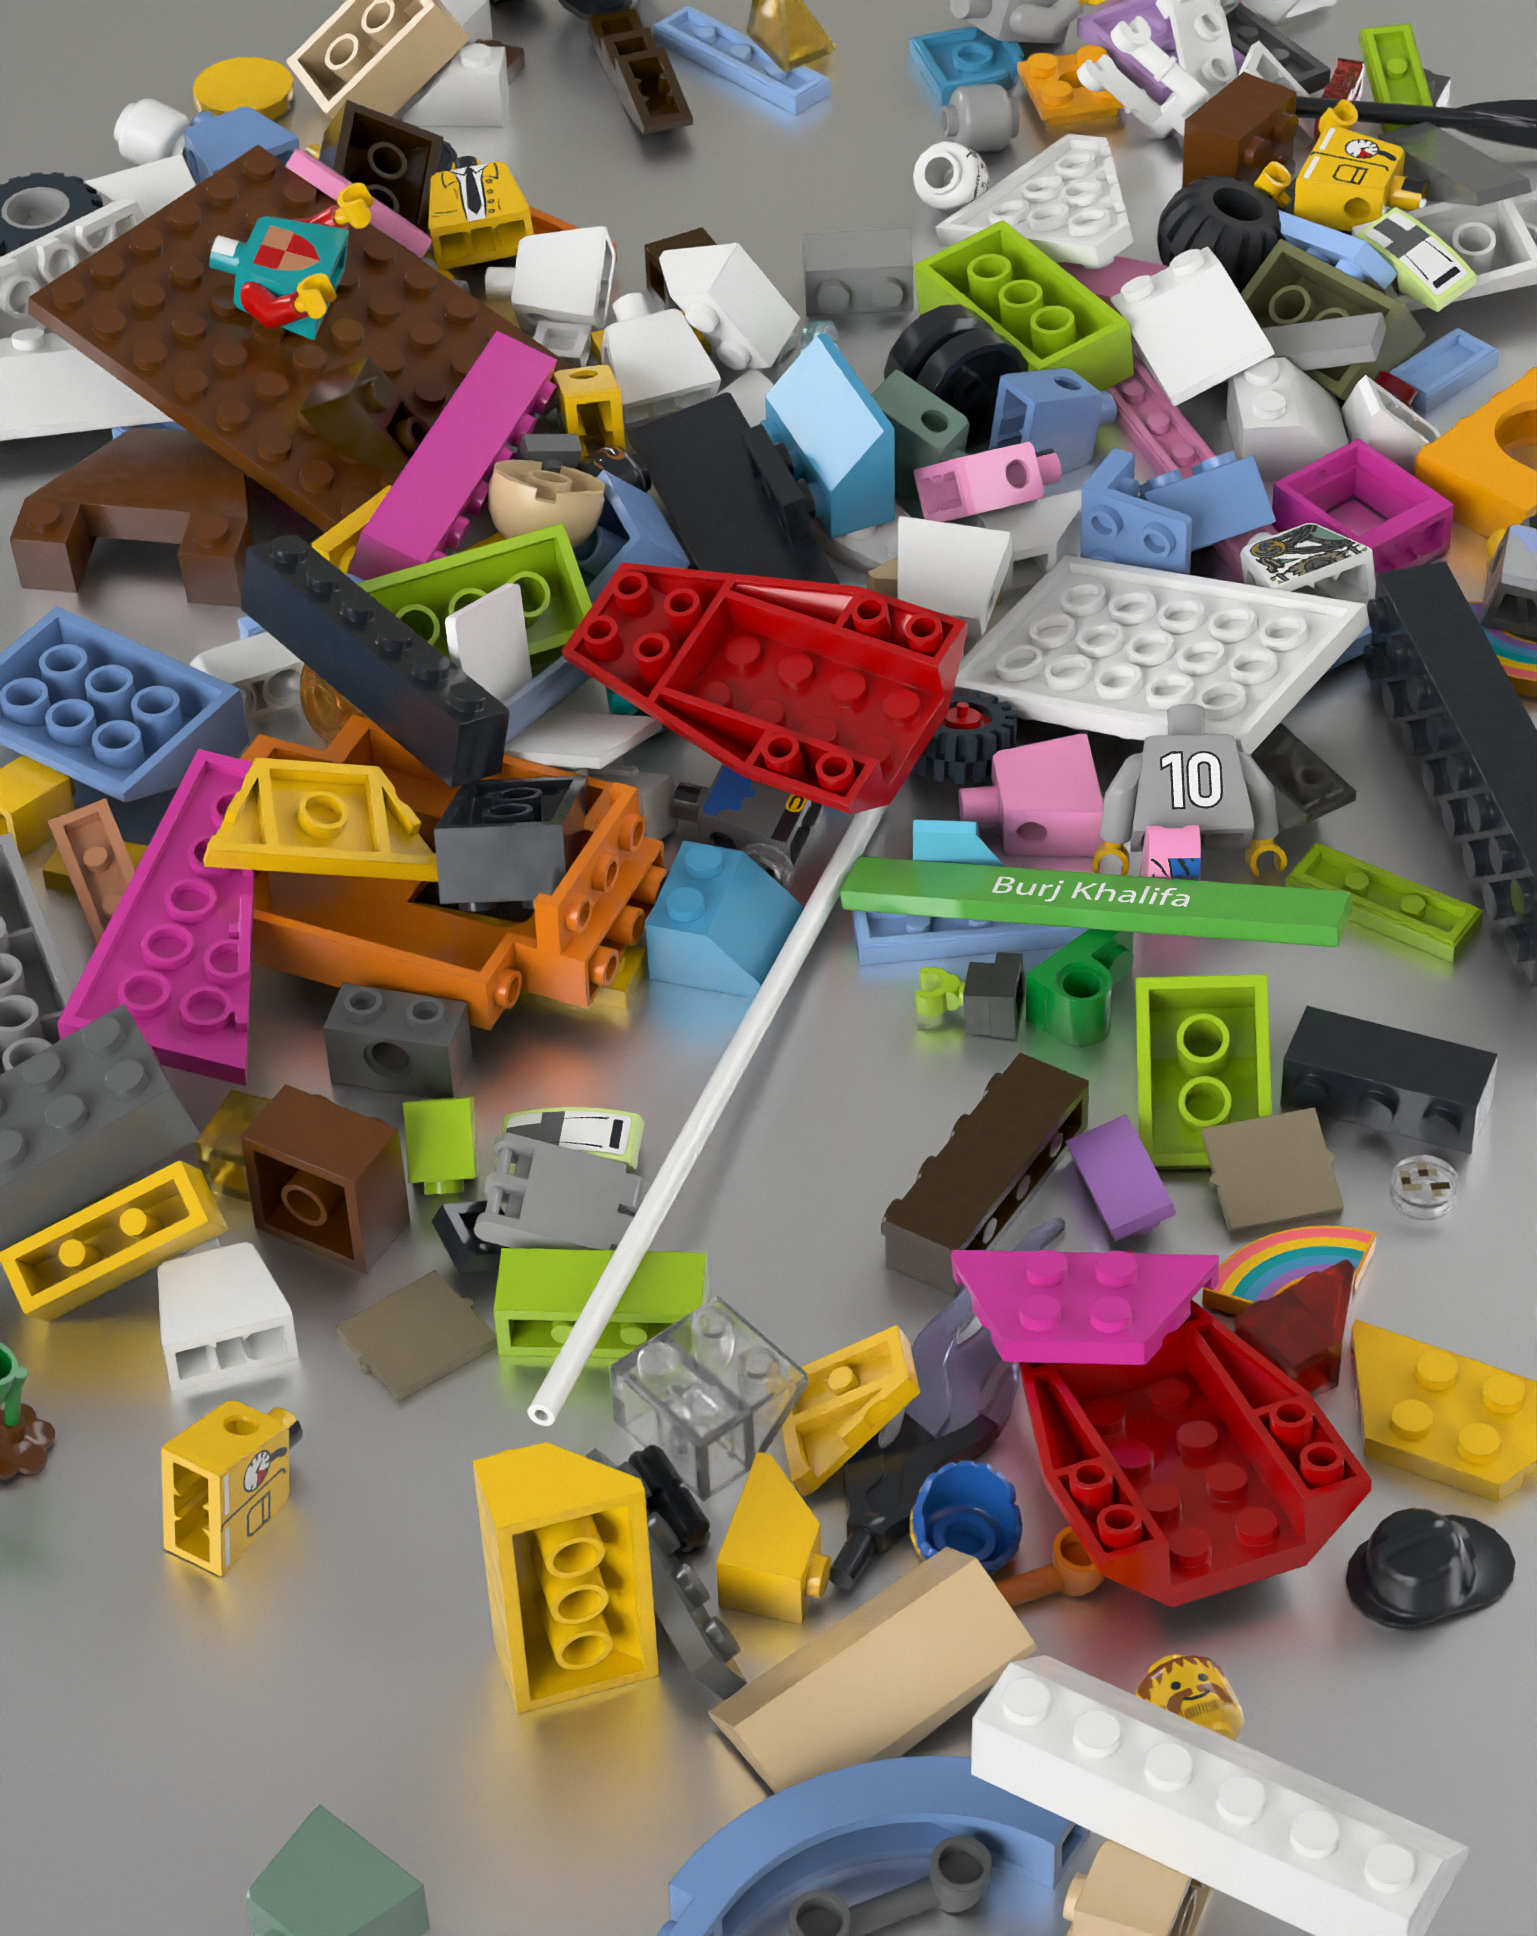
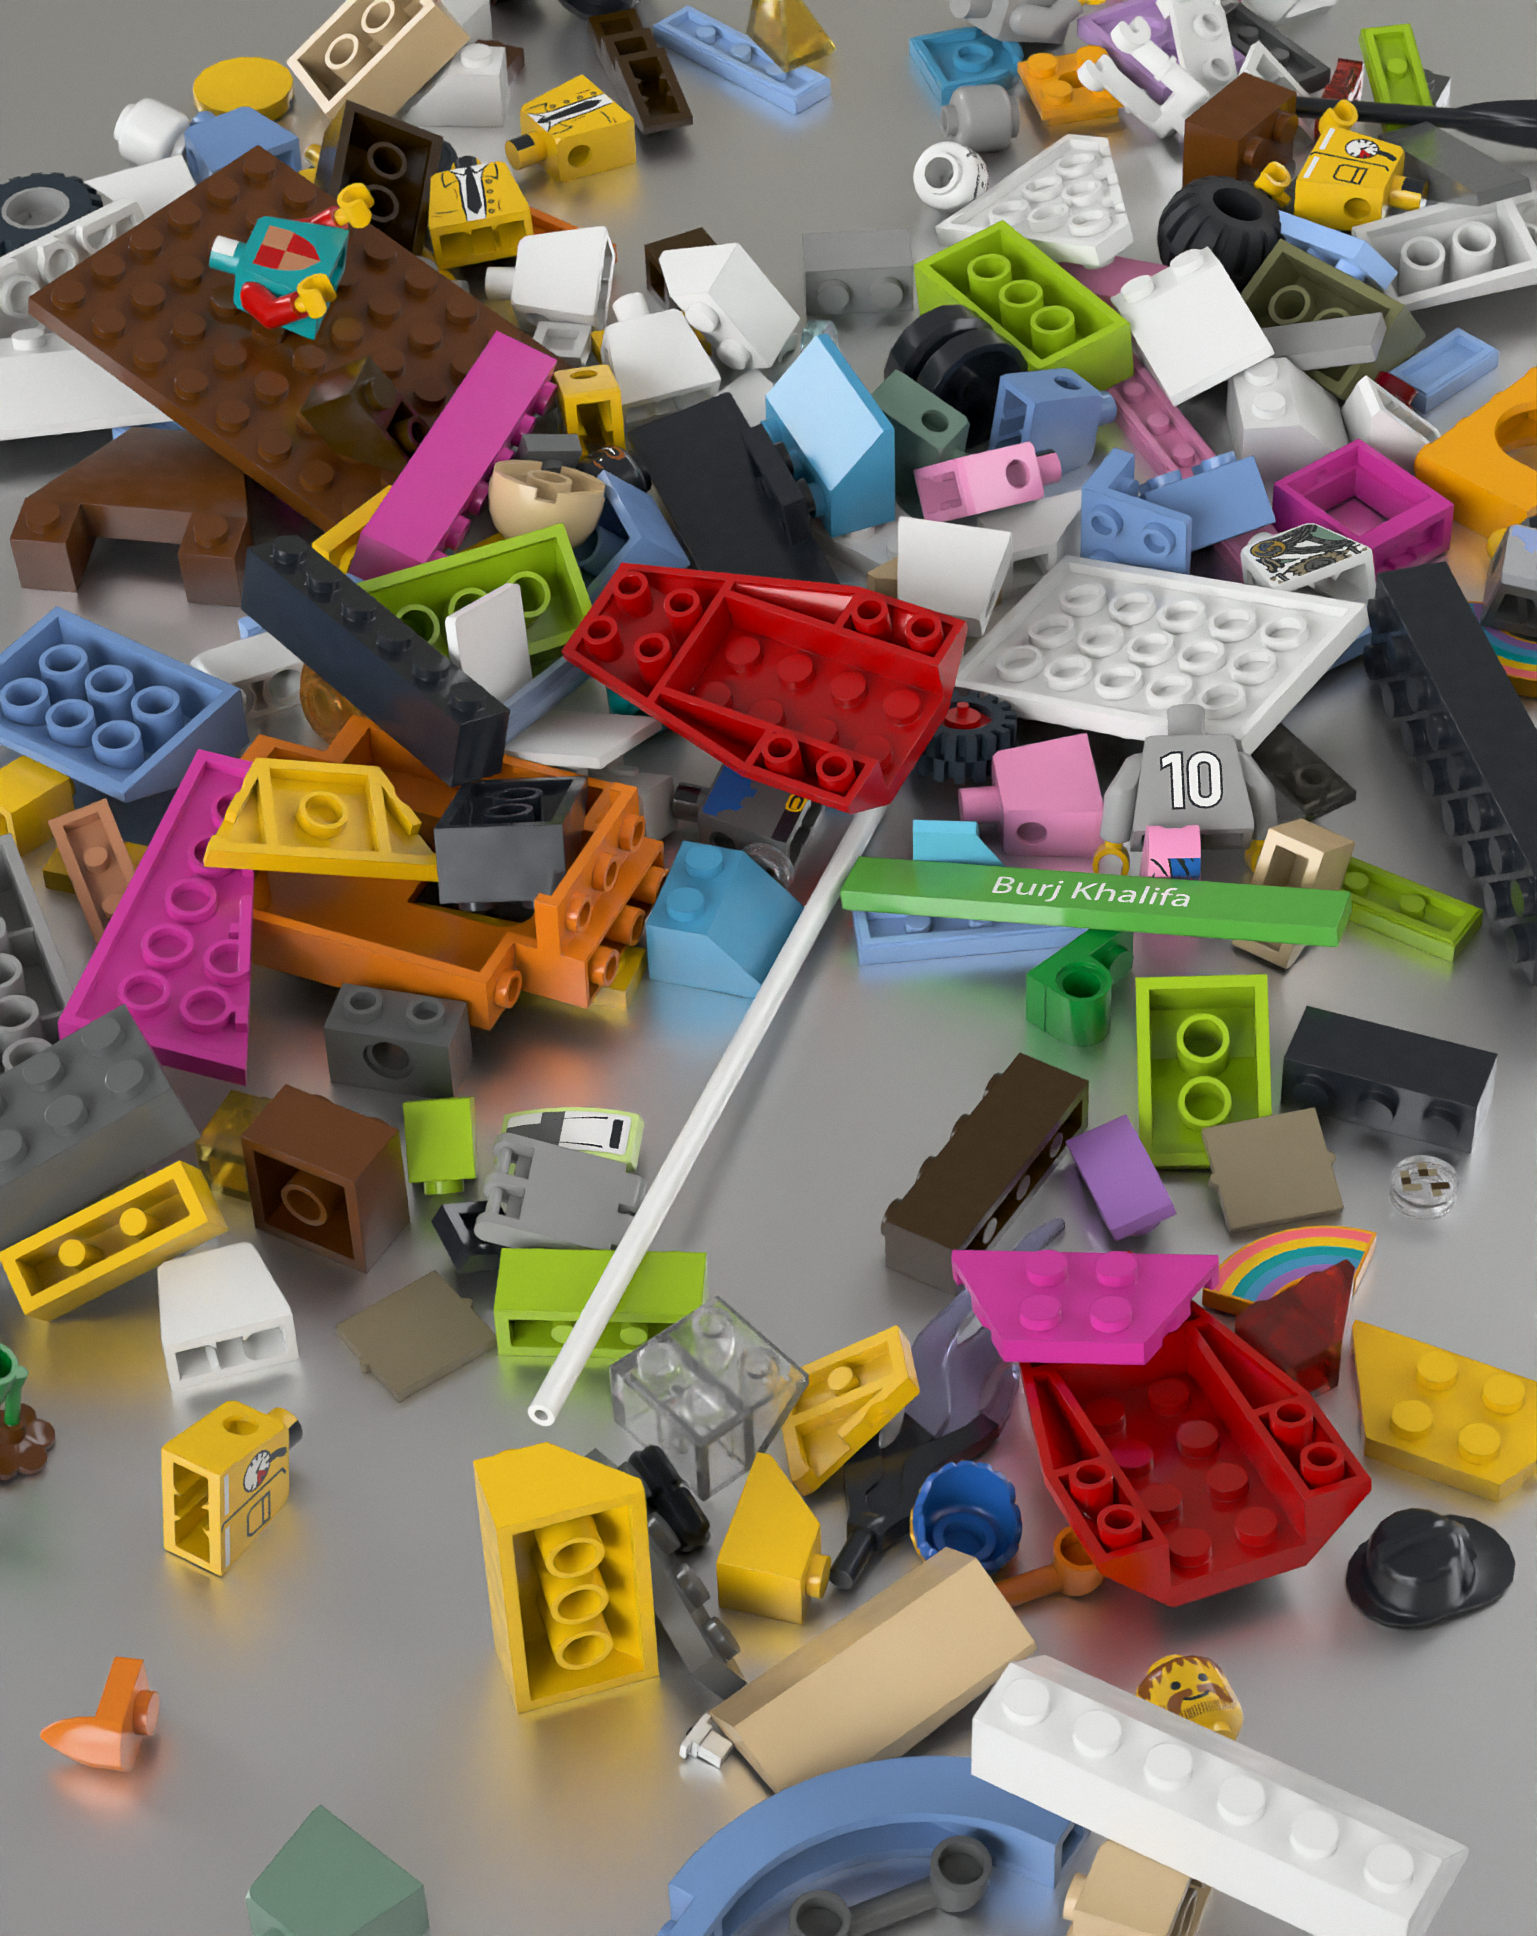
bright pink tile [285,148,432,259] -> none
pearl dark grey piece [915,952,1025,1040] -> none
slope [1356,207,1477,312] -> none
none -> orange plate [40,1656,159,1772]
none -> yellow torso [505,74,637,182]
none -> white piece [679,1712,733,1769]
none -> tan slope [1231,818,1356,969]

